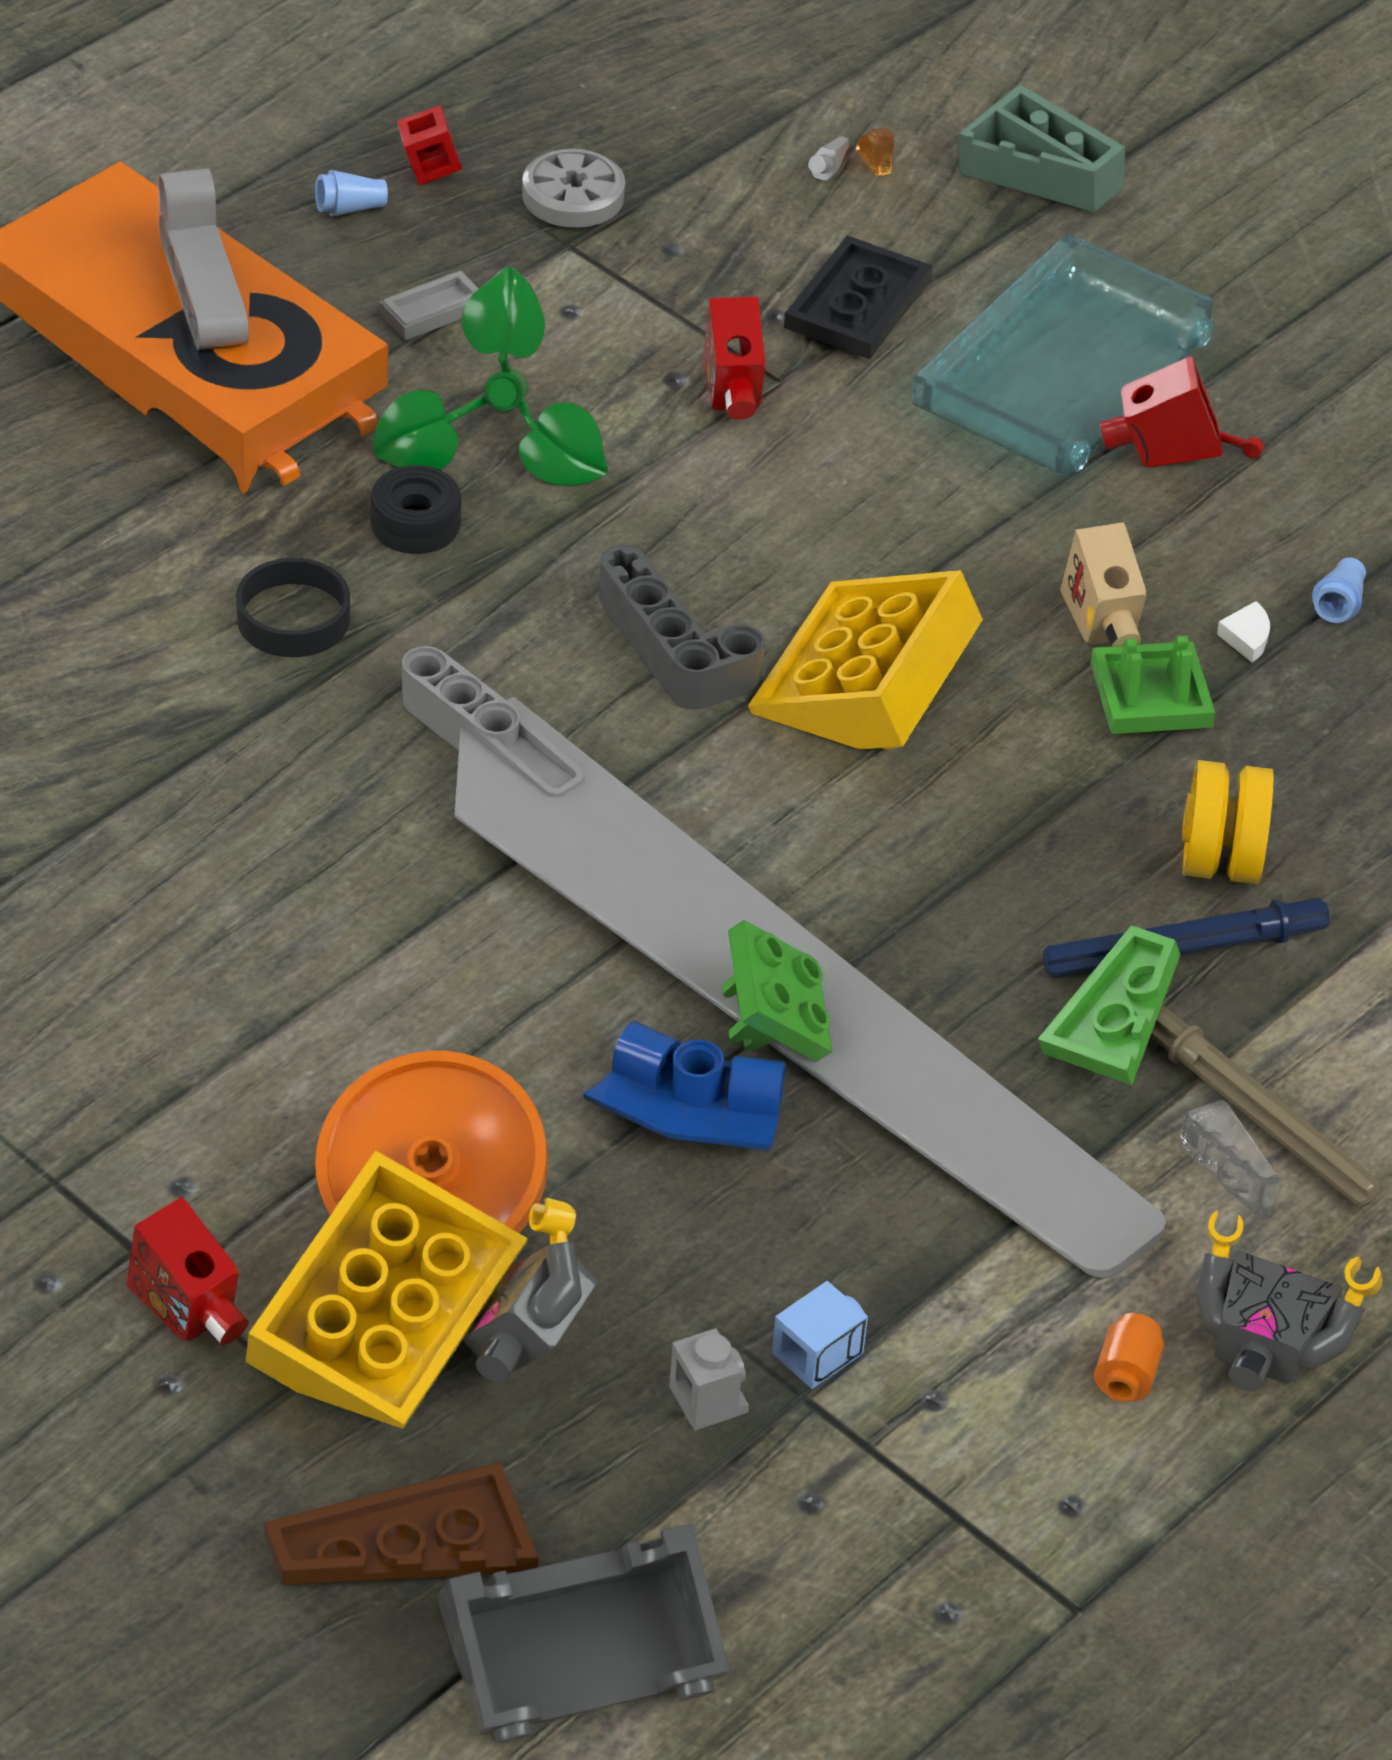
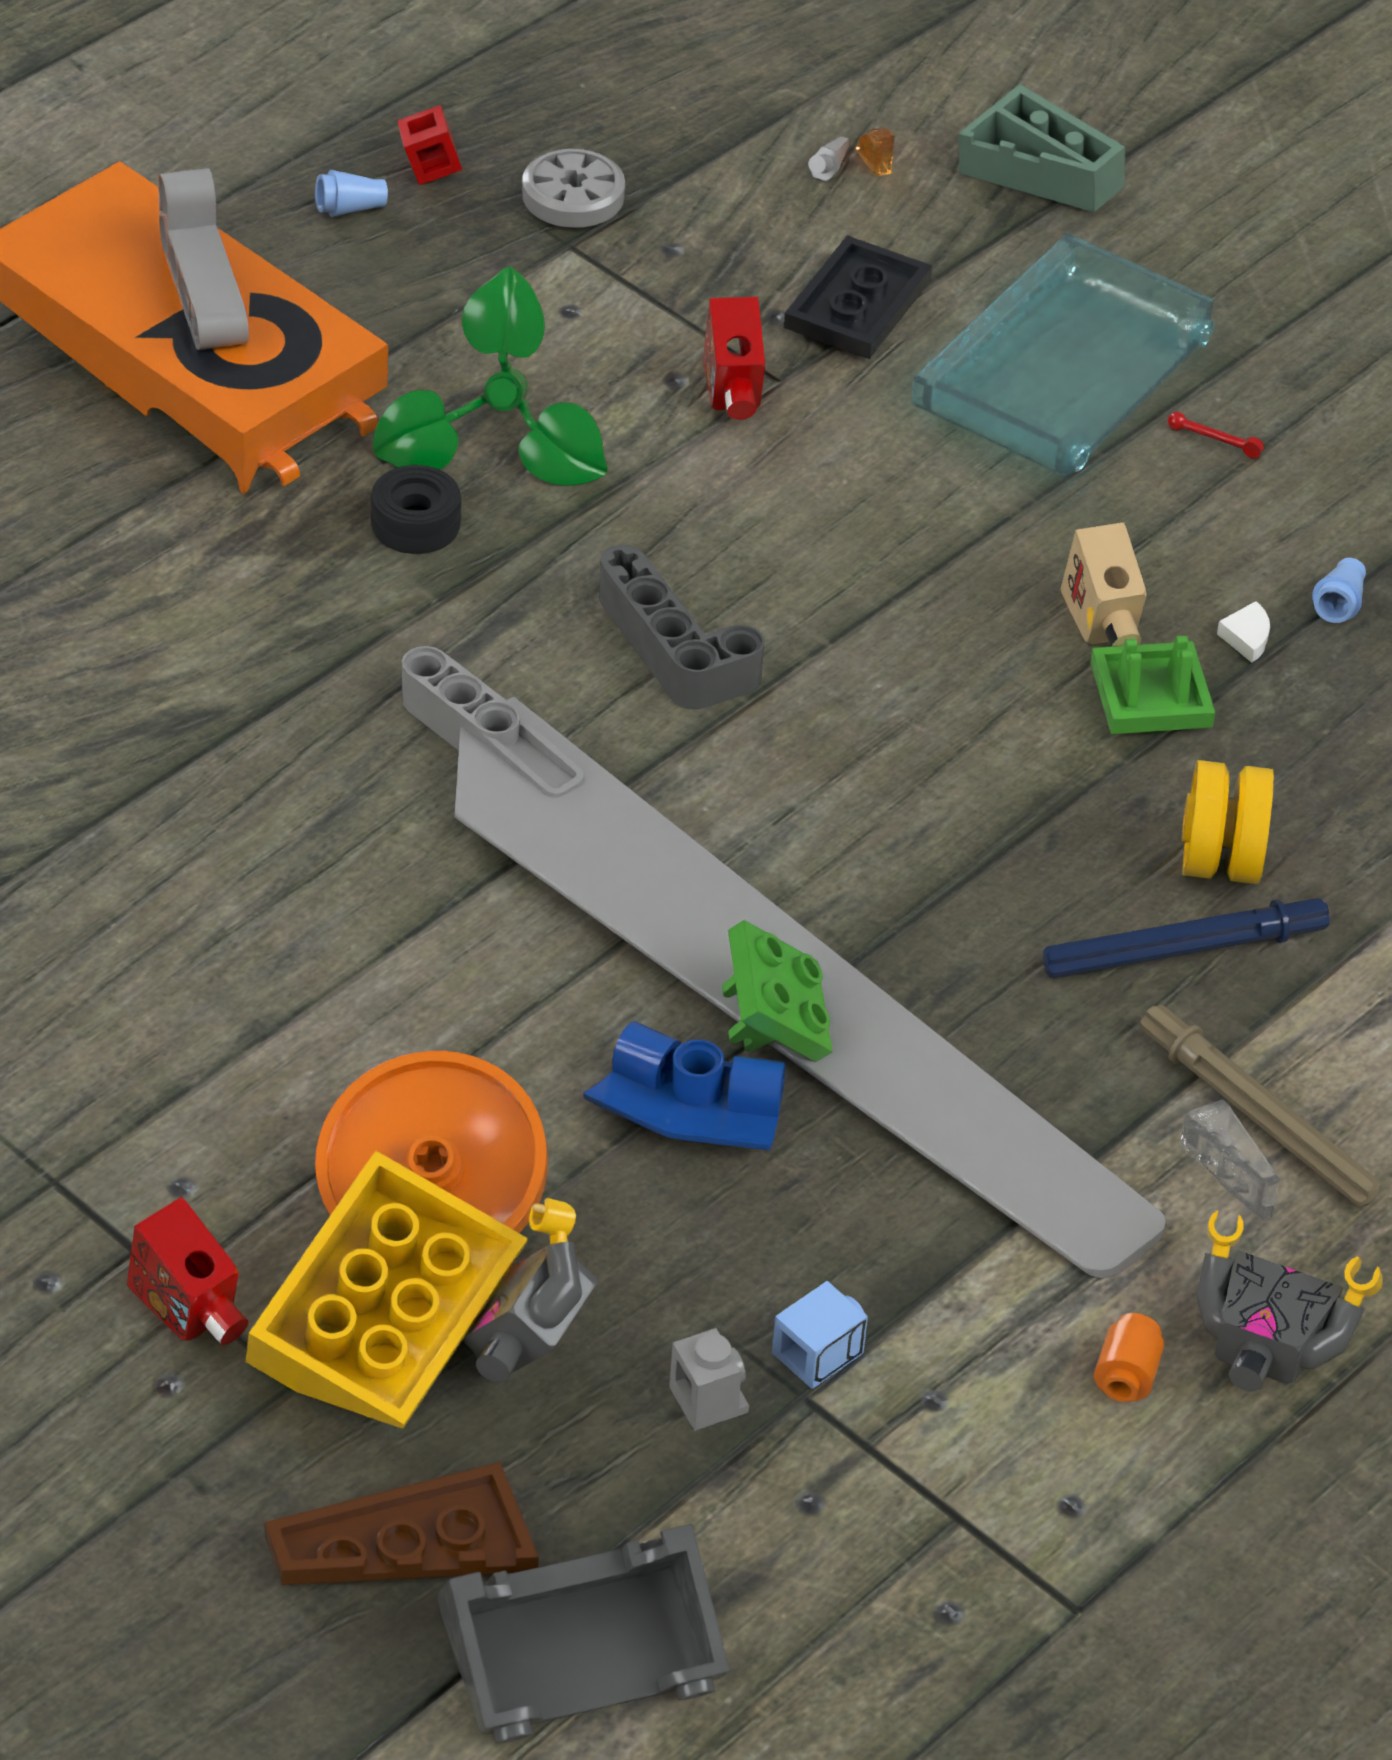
black tyre [236,558,350,657] -> none
light grey tile [379,271,479,341] -> none
yellow slope [748,570,983,750] -> none
bright green wing [1038,925,1181,1086] -> none
red torso [1100,356,1223,467] -> none

